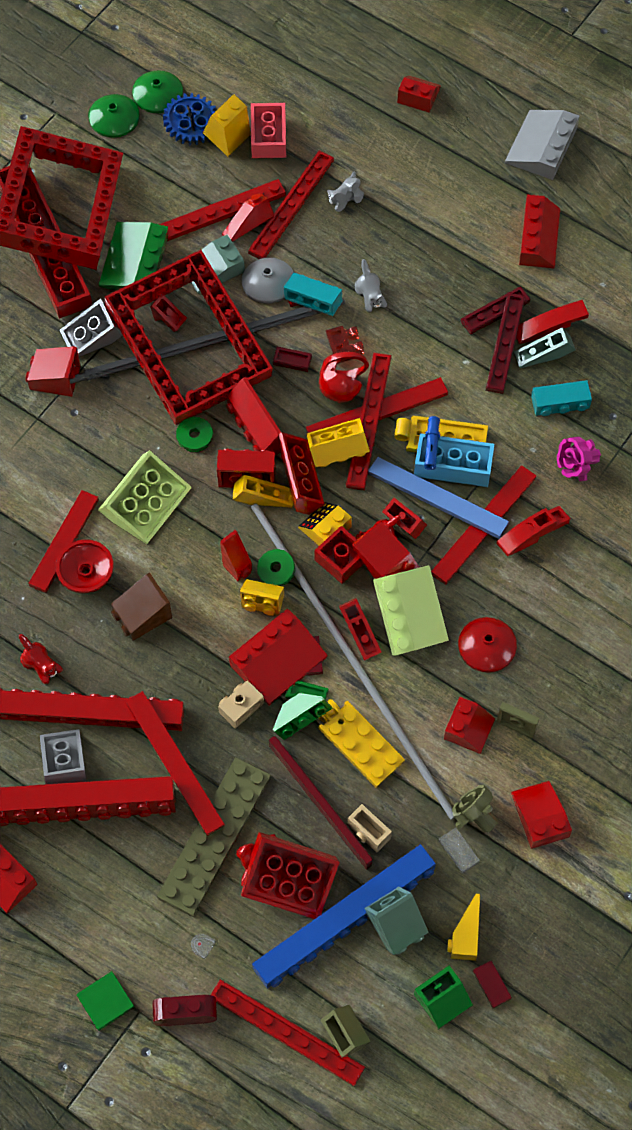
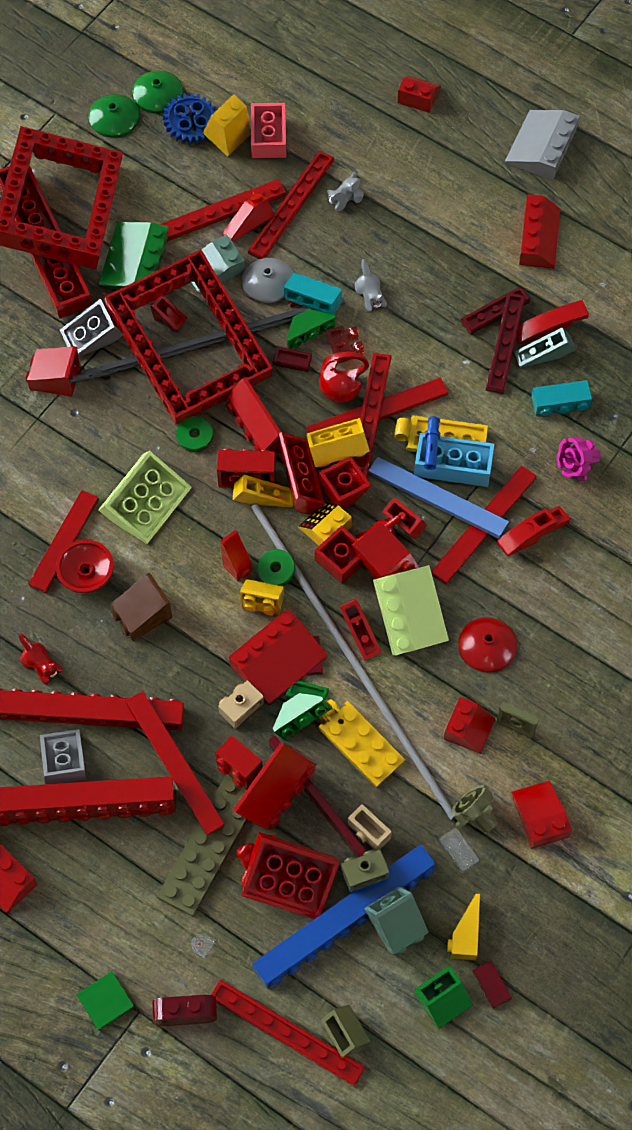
none -> red brick [215,735,263,791]
none -> red slope [233,742,317,830]
none -> green slope [287,309,335,349]
none -> red slope [318,457,371,509]
none -> olive brick [341,850,389,892]

